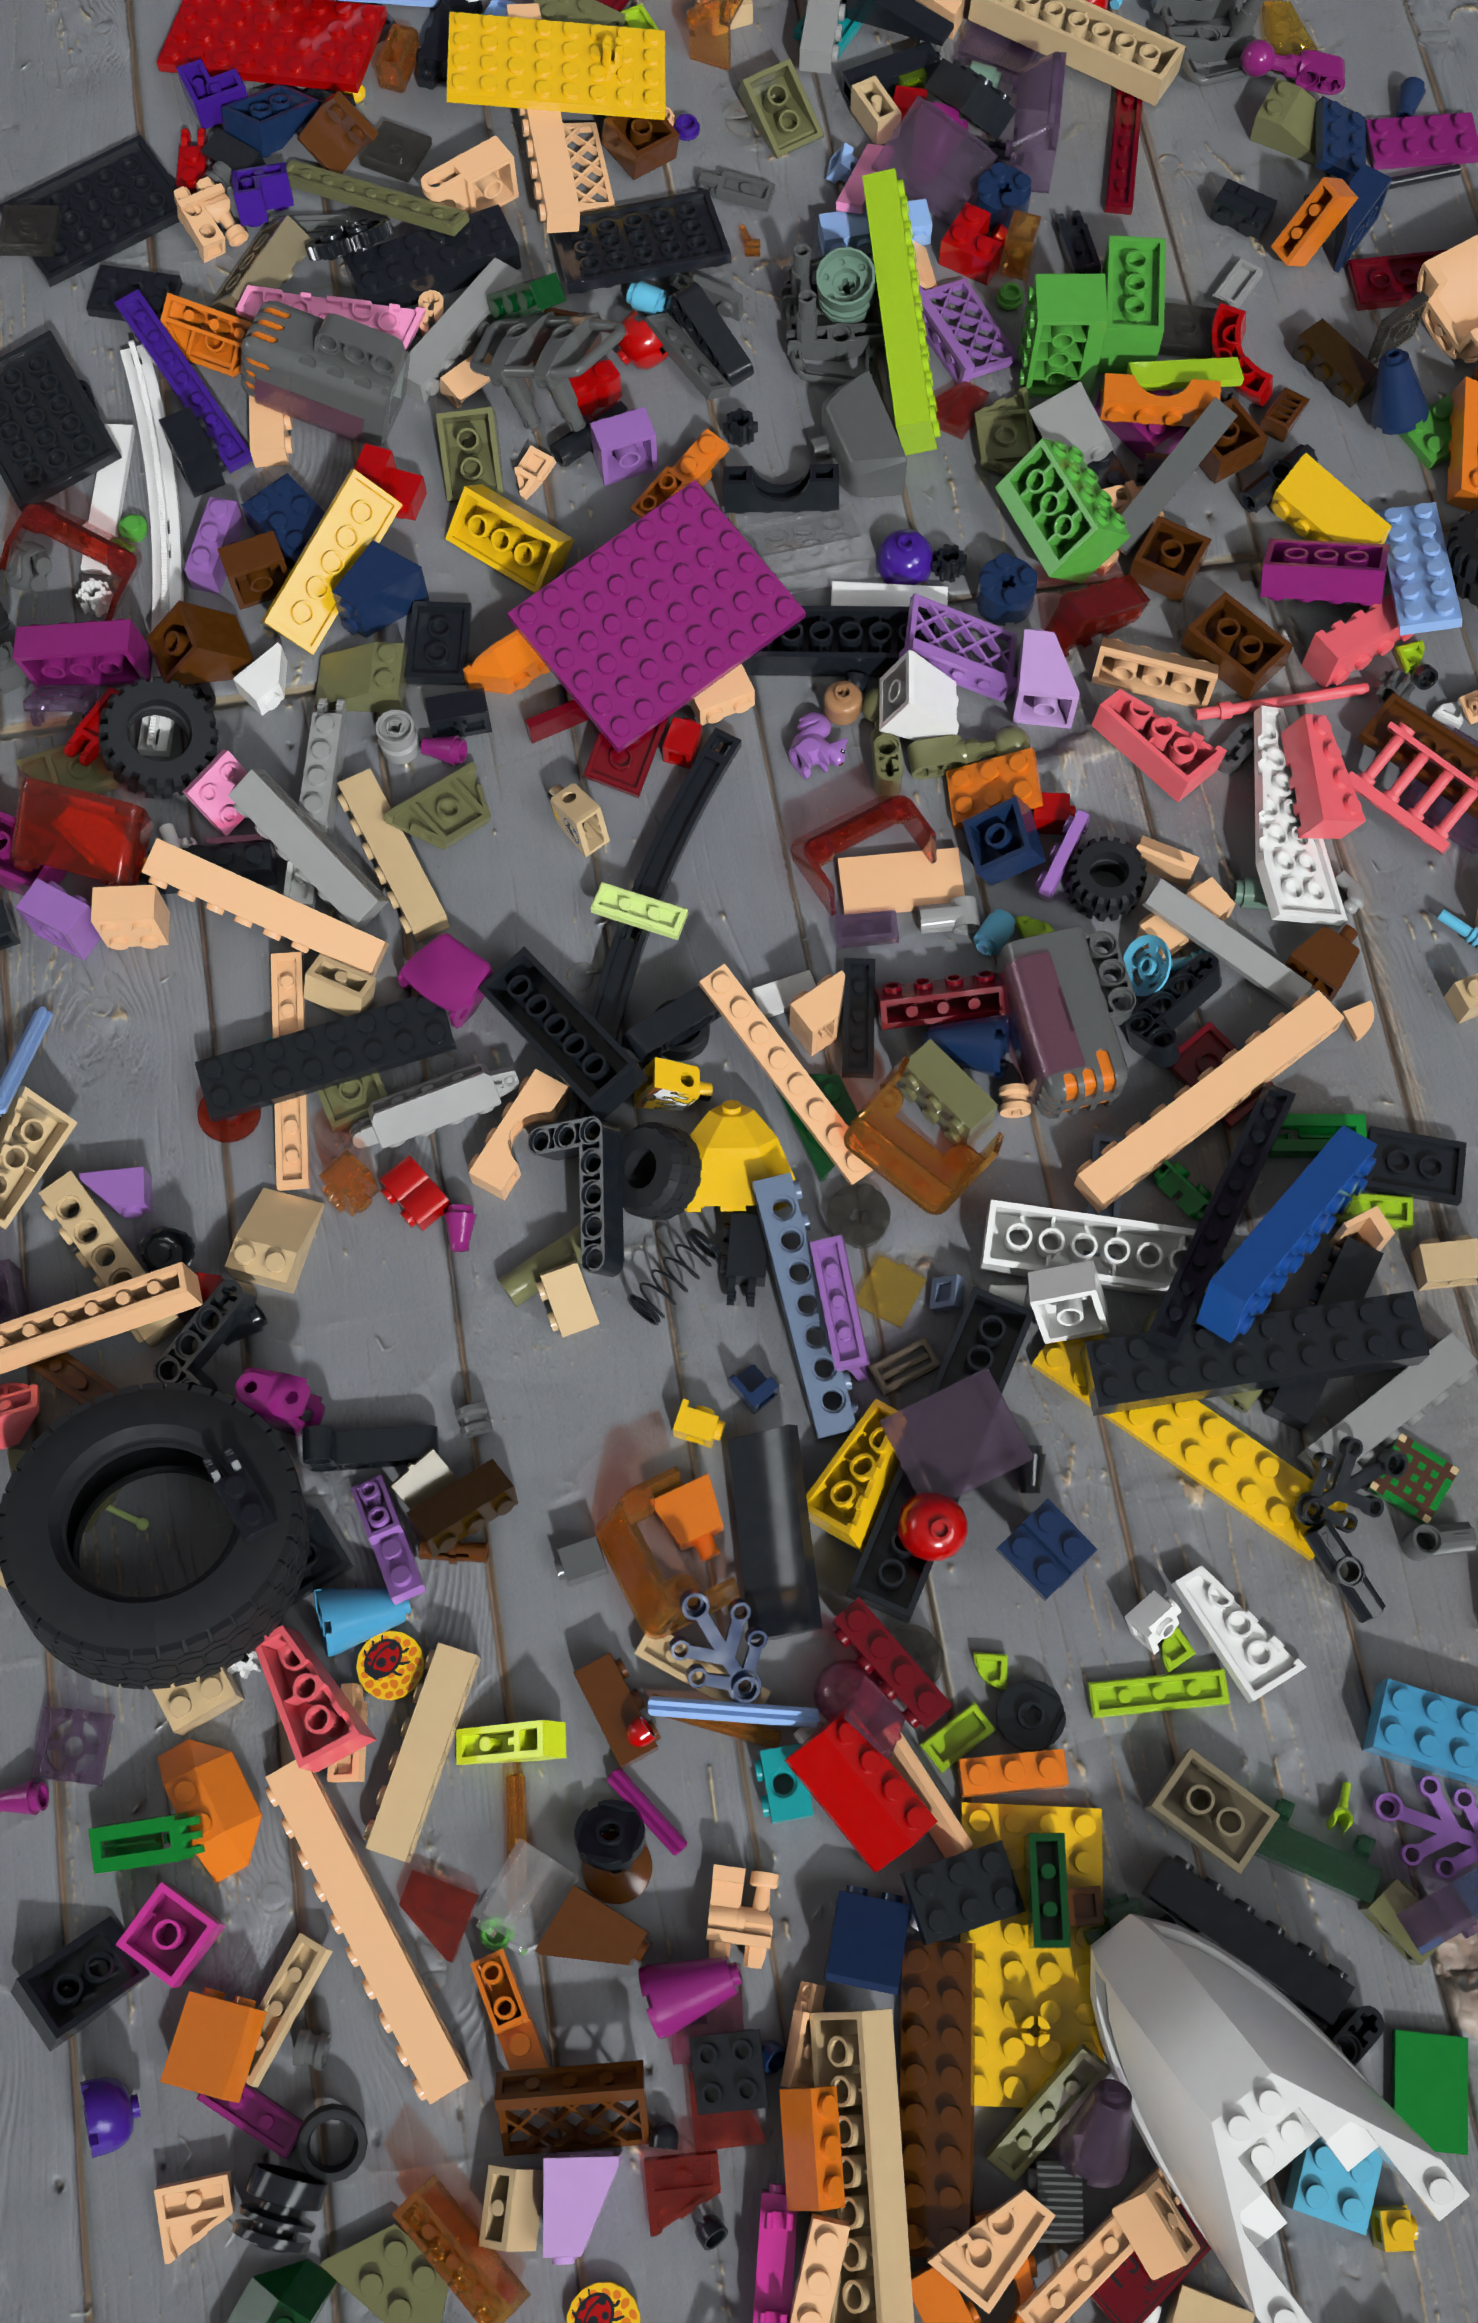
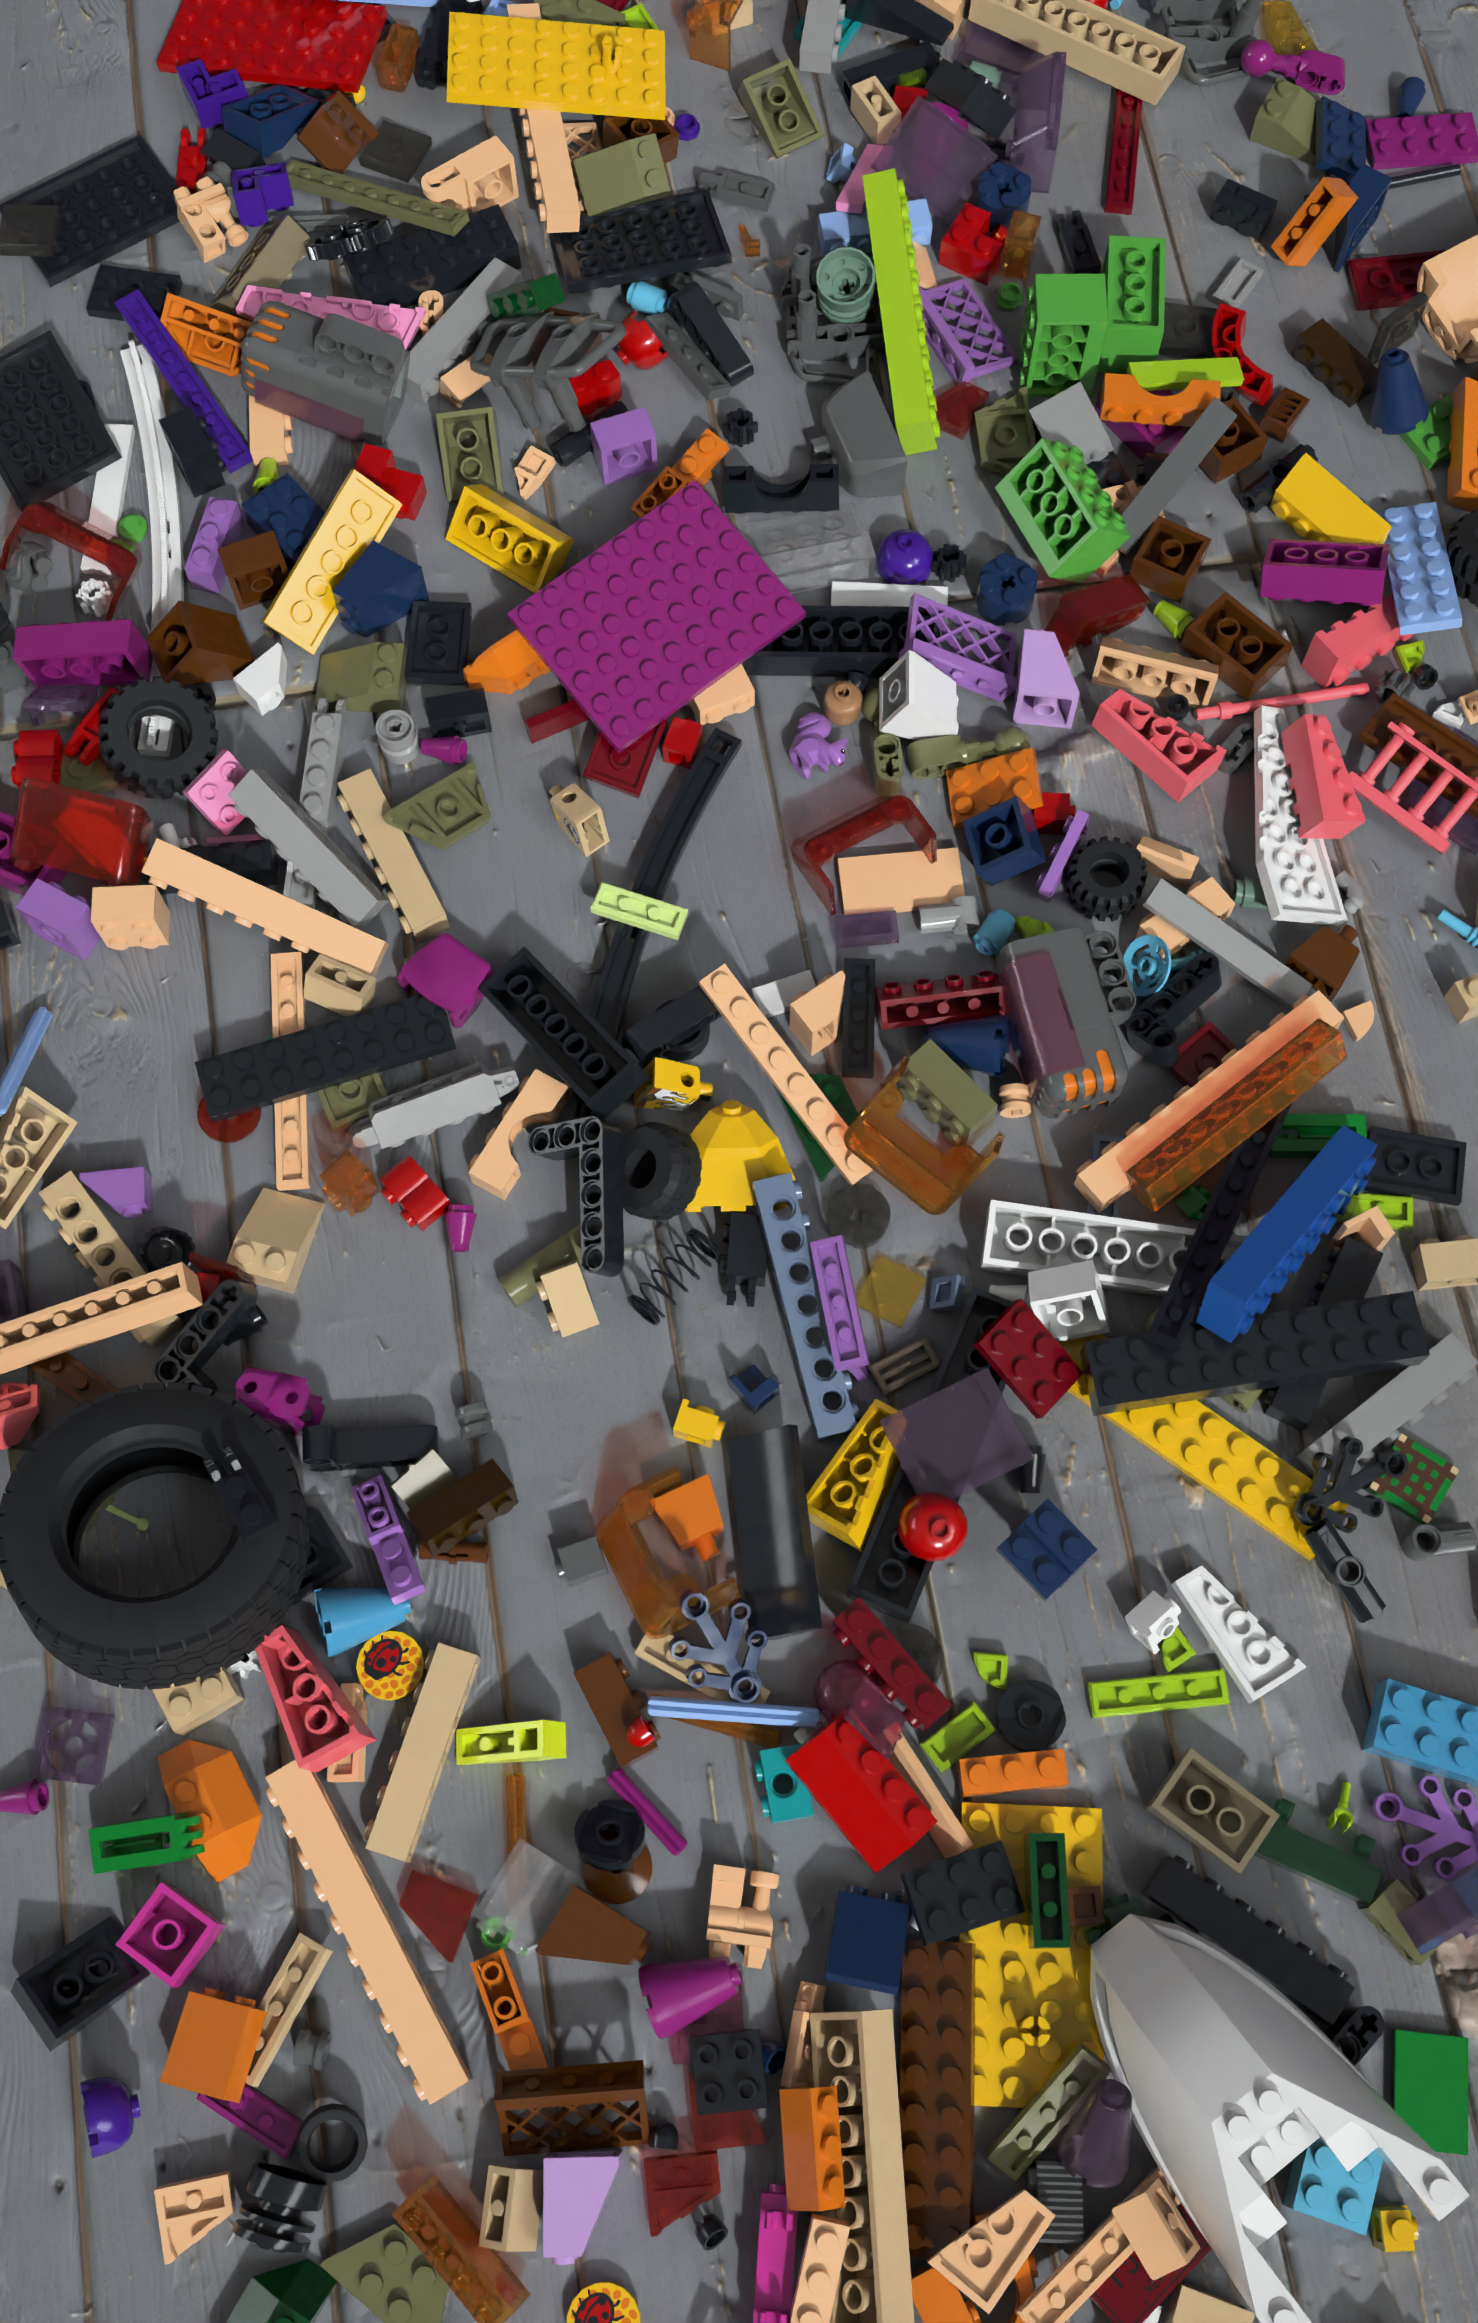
none -> red brick [11,729,63,794]
none -> clear red piece [188,1252,257,1288]
none -> lime cone [253,458,280,494]
none -> olive slope [572,133,670,217]
none -> dark red plate [973,1299,1084,1419]
none -> clear orange brick [1125,1018,1347,1212]
none -> lime cone [1153,600,1196,640]
none -> black hinge [1165,694,1189,721]

